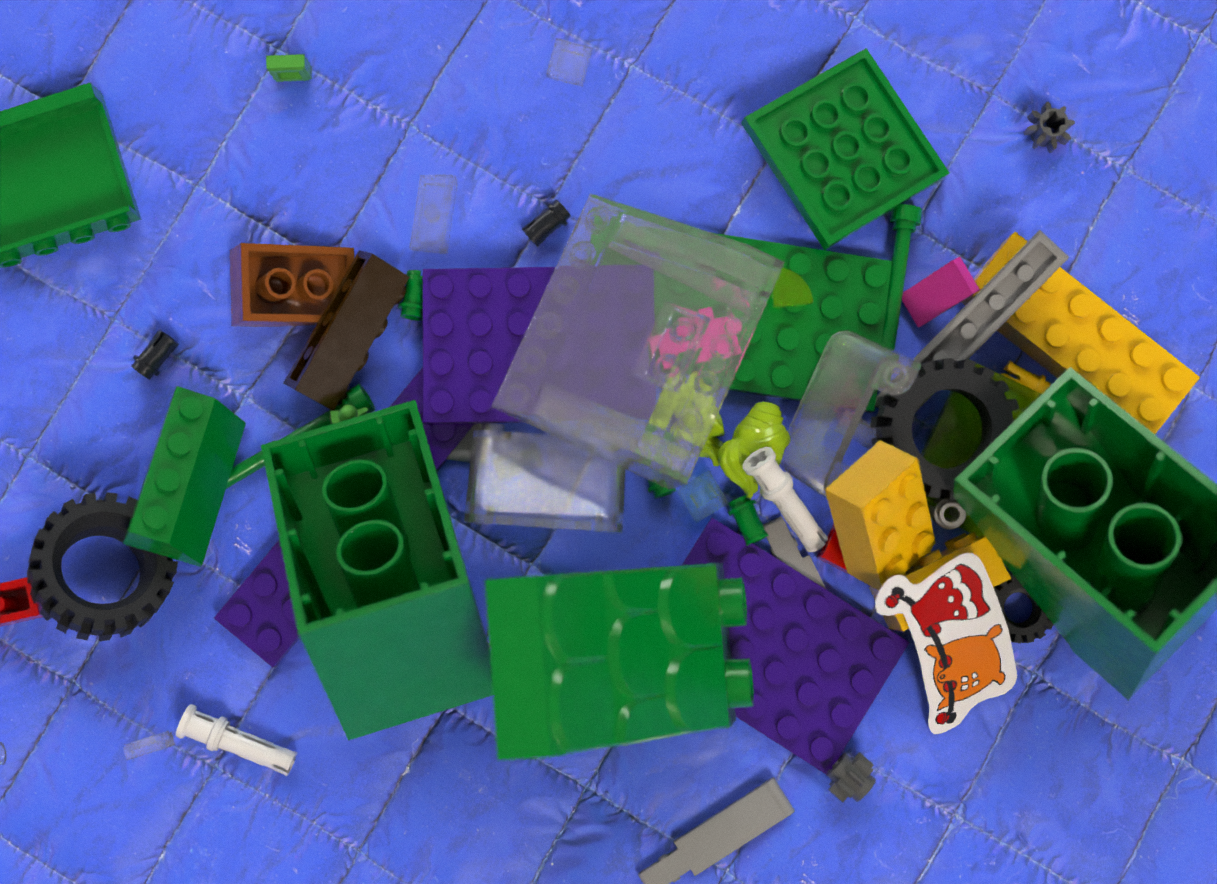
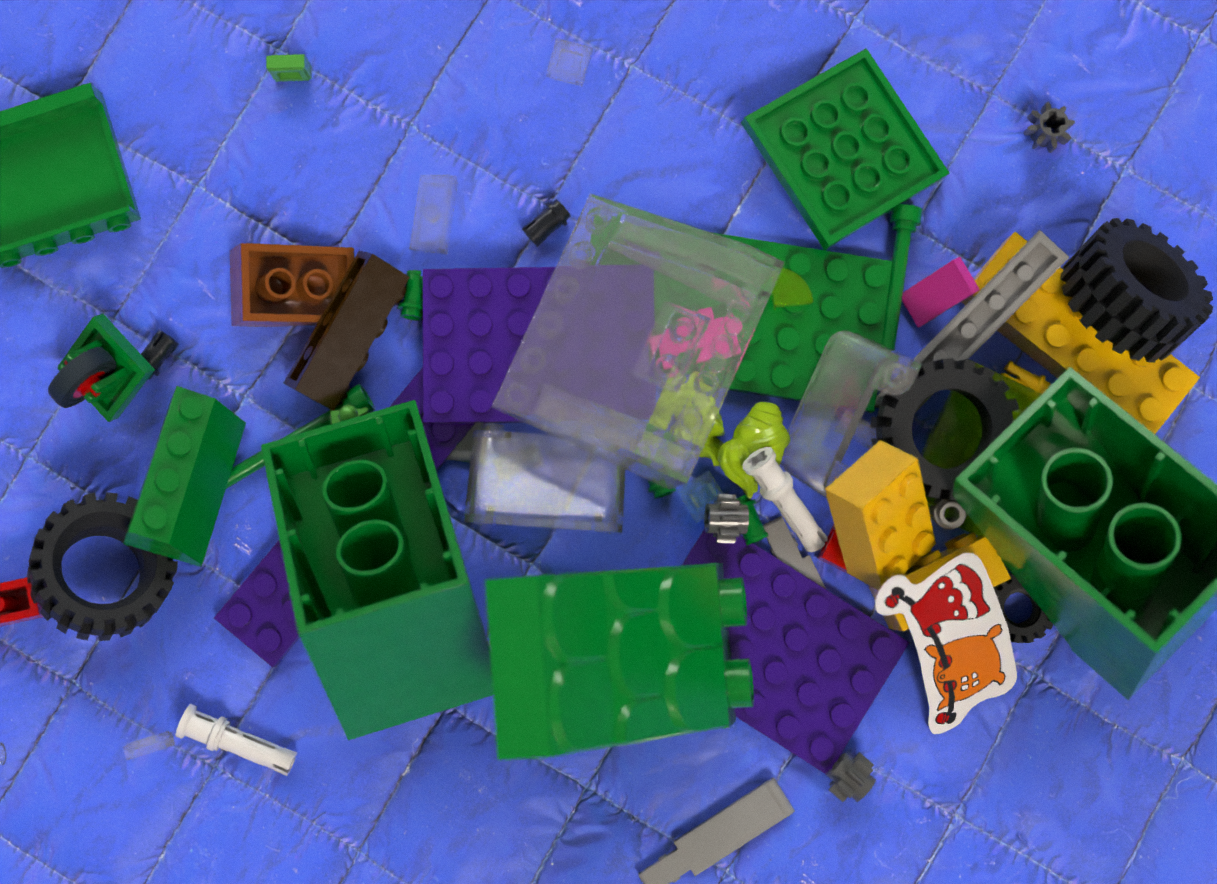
none -> green plate [48,313,155,422]
none -> dark grey gear [704,494,749,543]
none -> black tyre [1061,218,1213,362]

